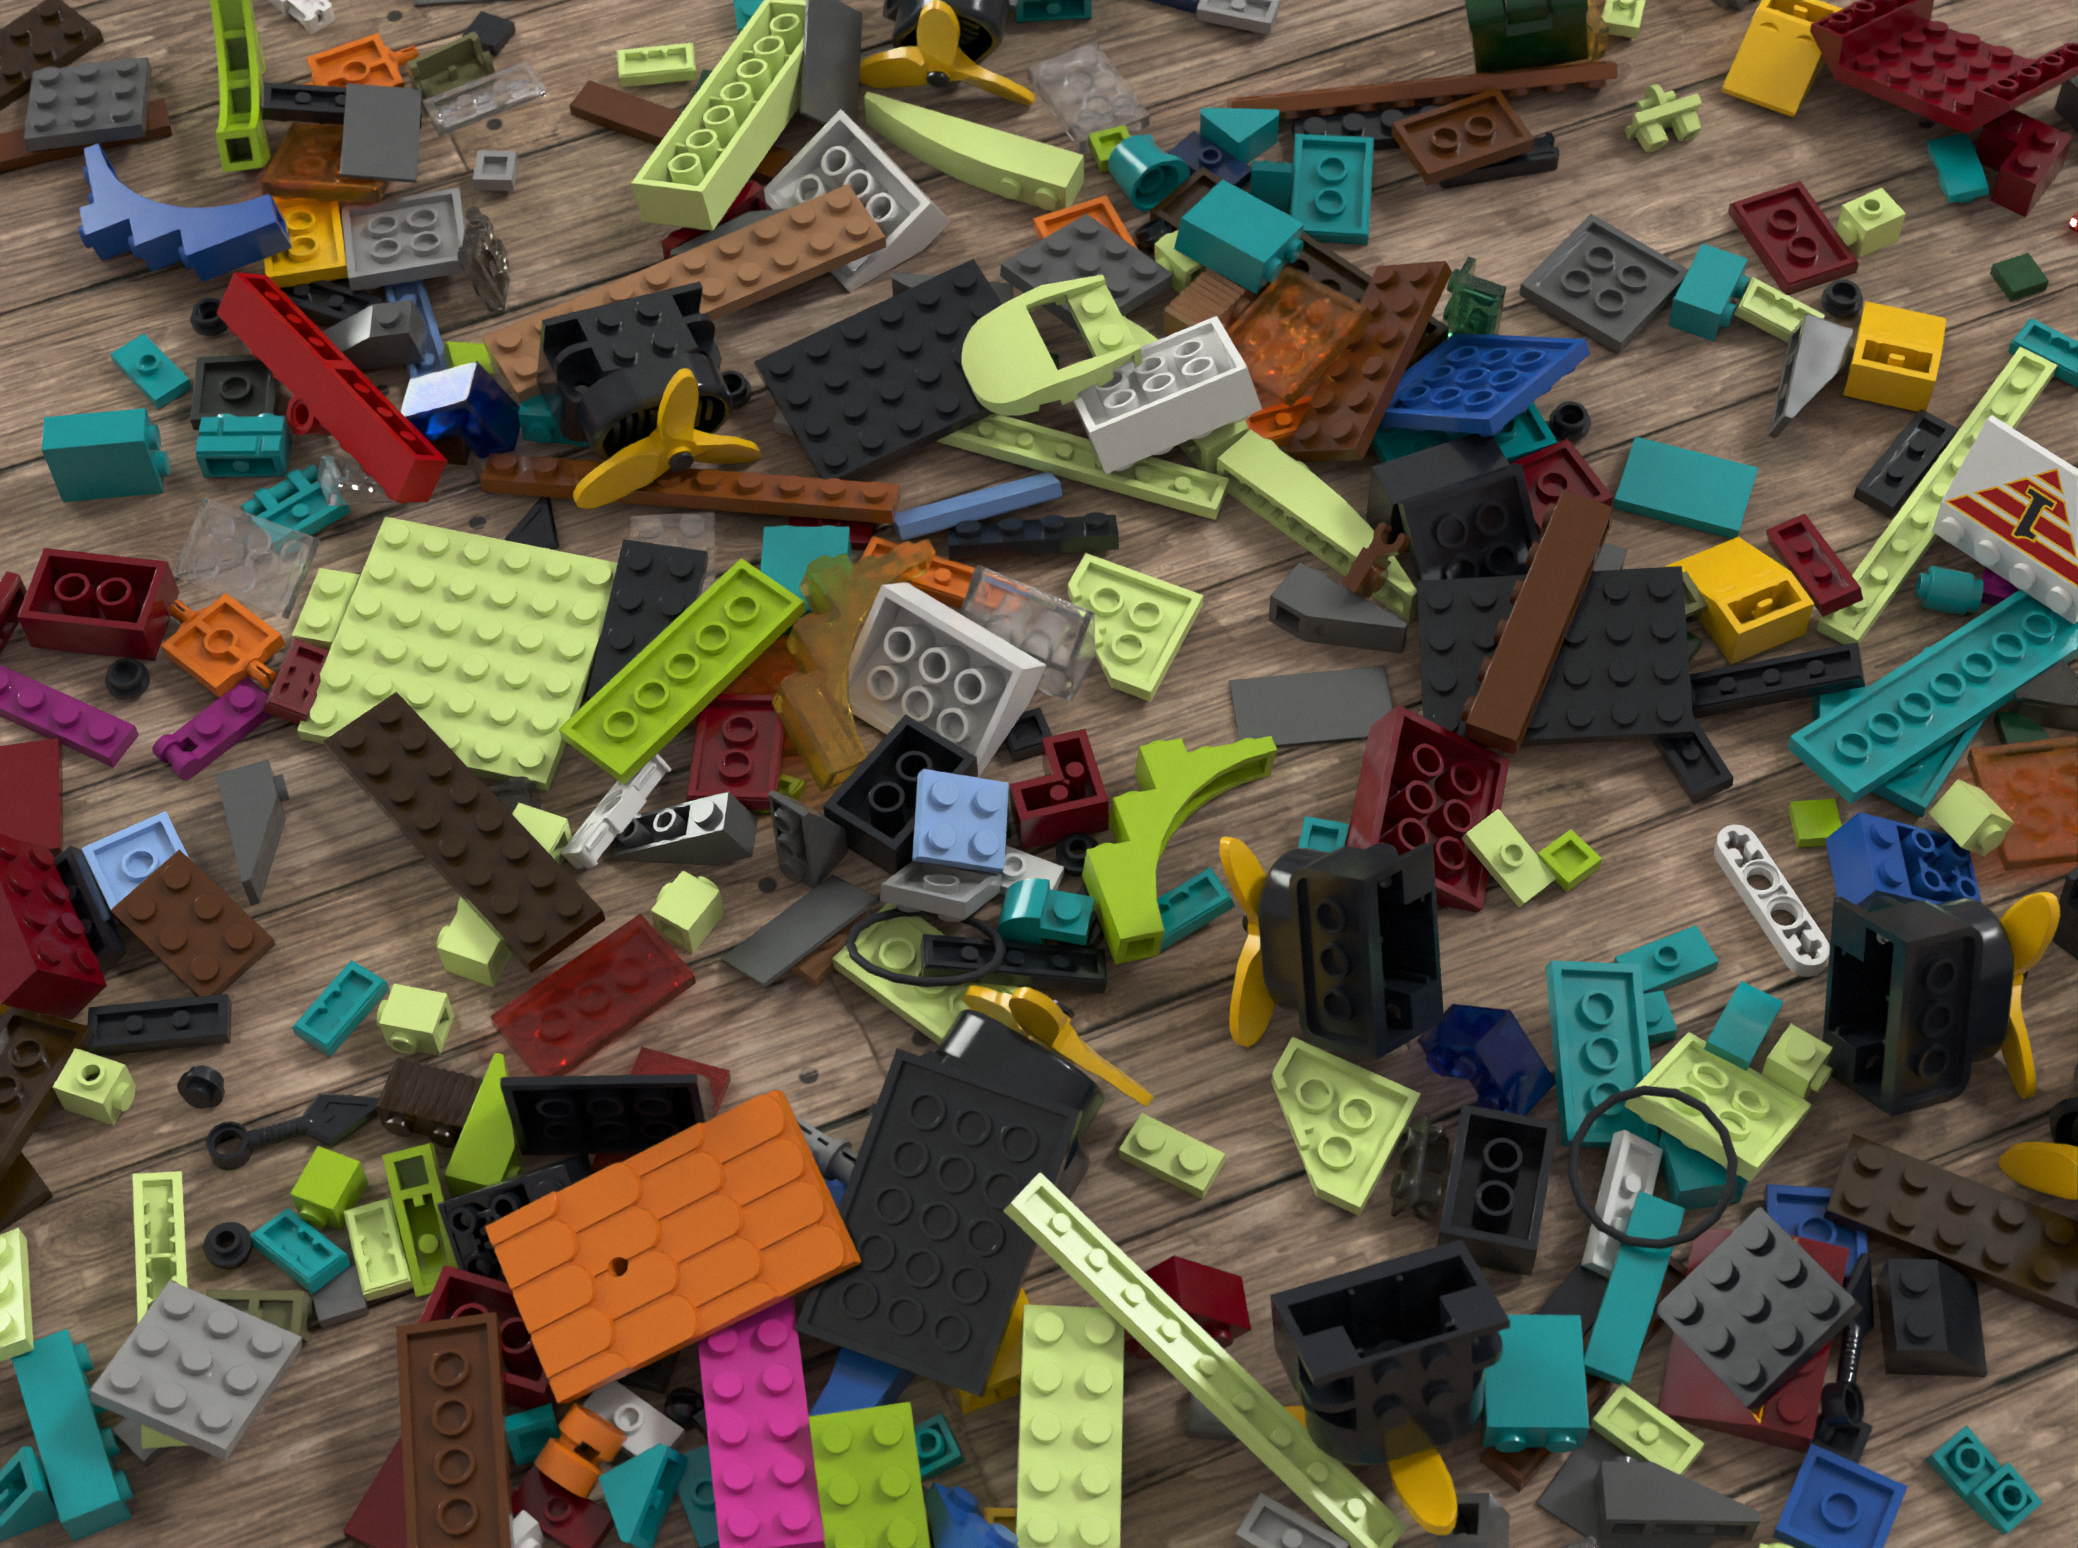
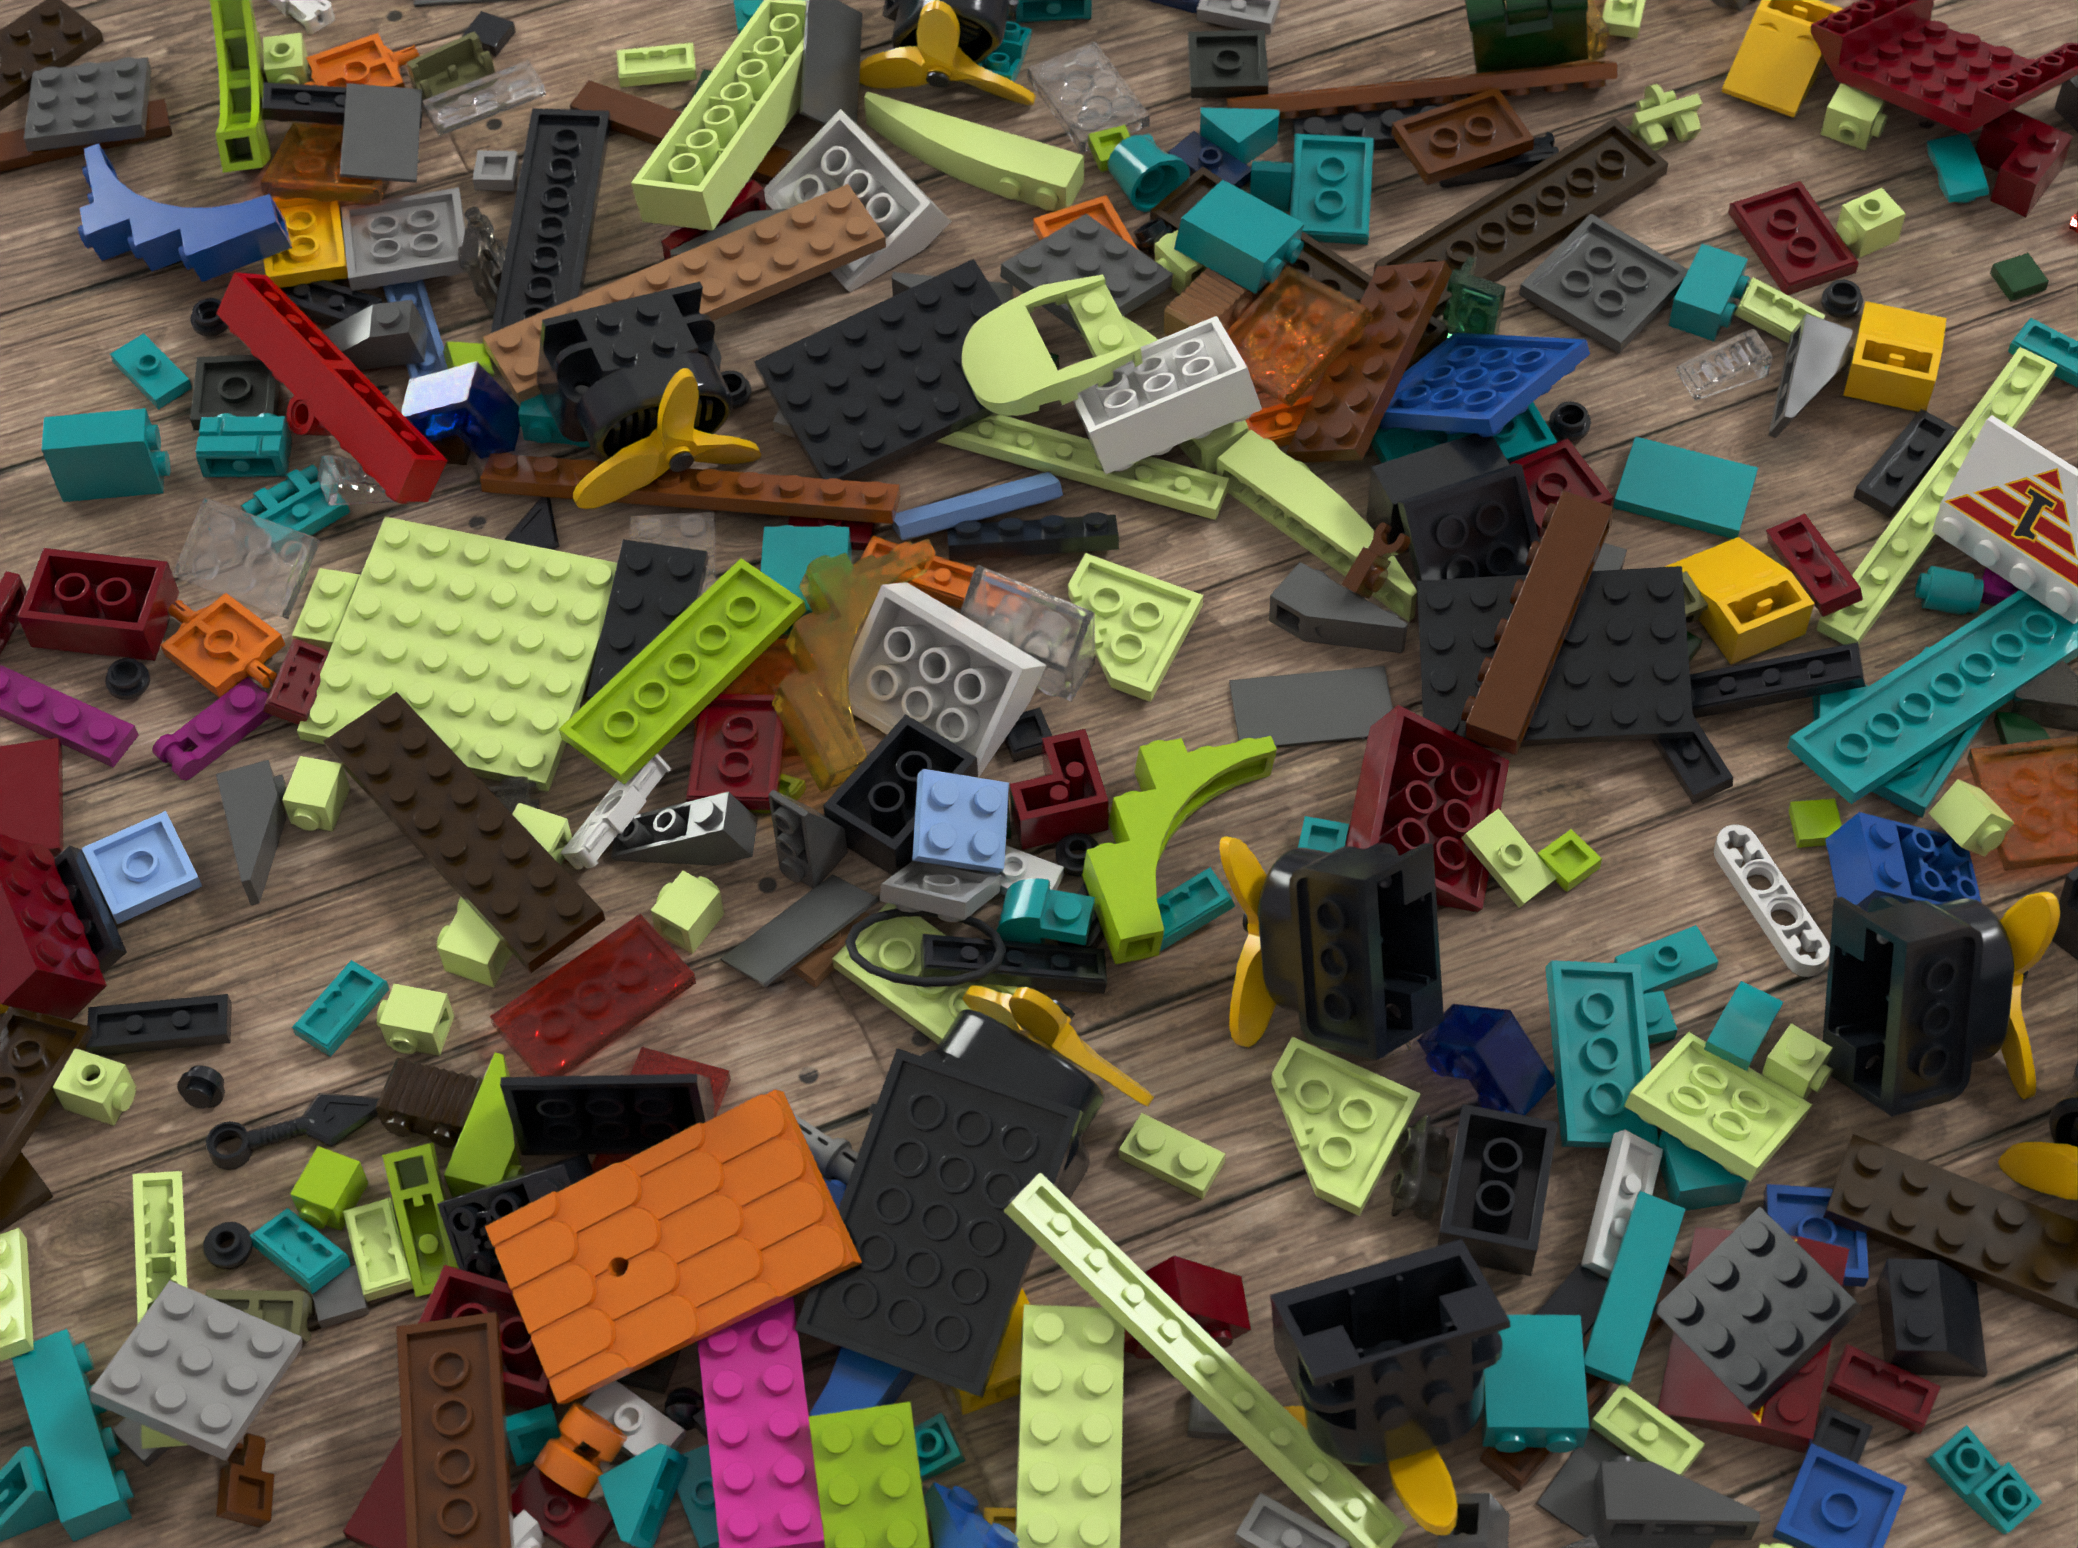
reddish brown plate [110,849,275,997] -> none
black piece [1567,1085,1738,1250] -> none
black piece [1820,1253,1874,1428] -> none
none -> reddish brown plate [216,1433,275,1528]
none -> yellowish green brick [263,33,310,85]
none -> yellowish green brick [282,756,350,832]
none -> black plate [491,108,611,333]
none -> teal slope [979,21,1032,82]
none -> pearl dark grey plate [1188,30,1269,98]
none -> dark brown plate [1374,118,1668,317]
none -> clear slope [1676,329,1772,401]
none -> yellowish green brick [1821,83,1888,150]
none -> dark red plate [1826,1344,1941,1435]

